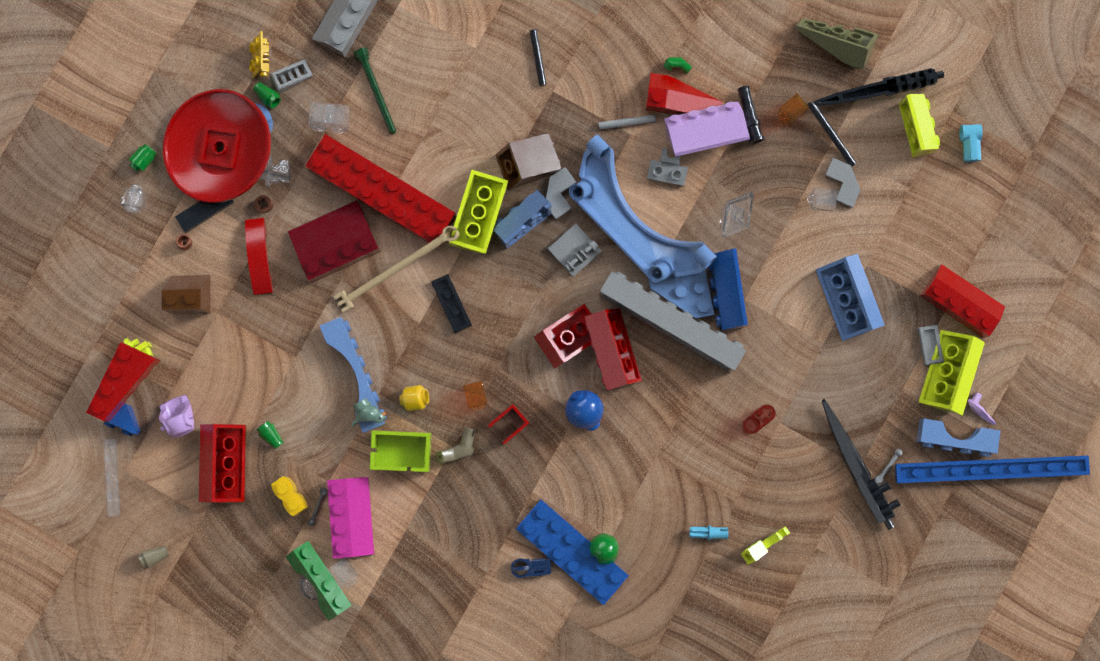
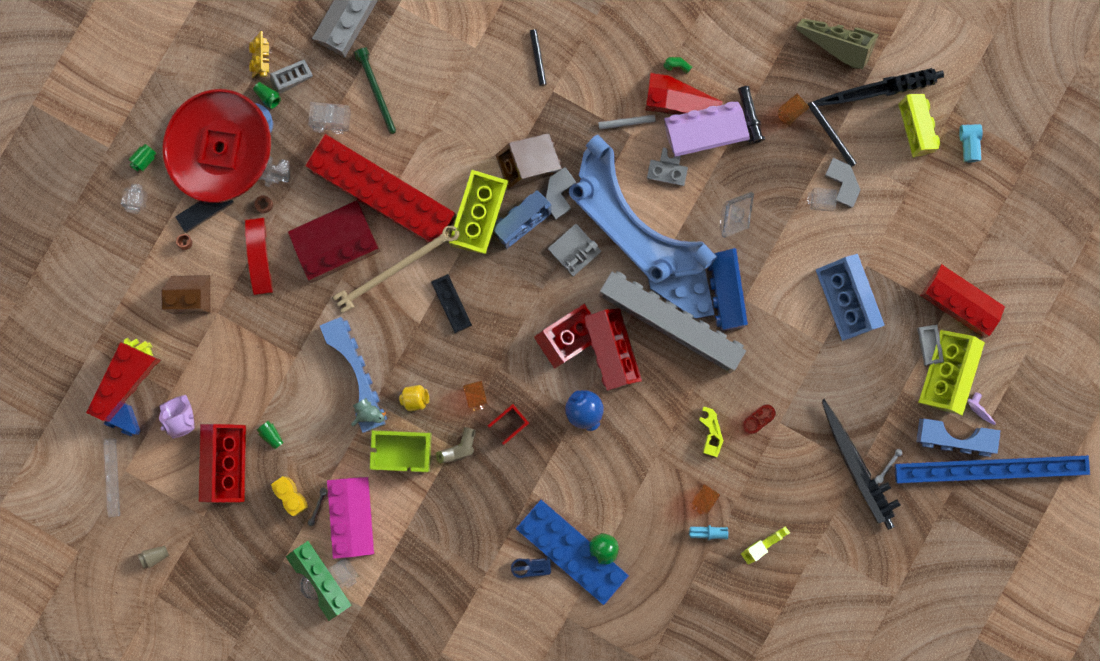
none -> clear orange brick [690,484,720,515]
none -> neon yellow piece [699,406,724,457]

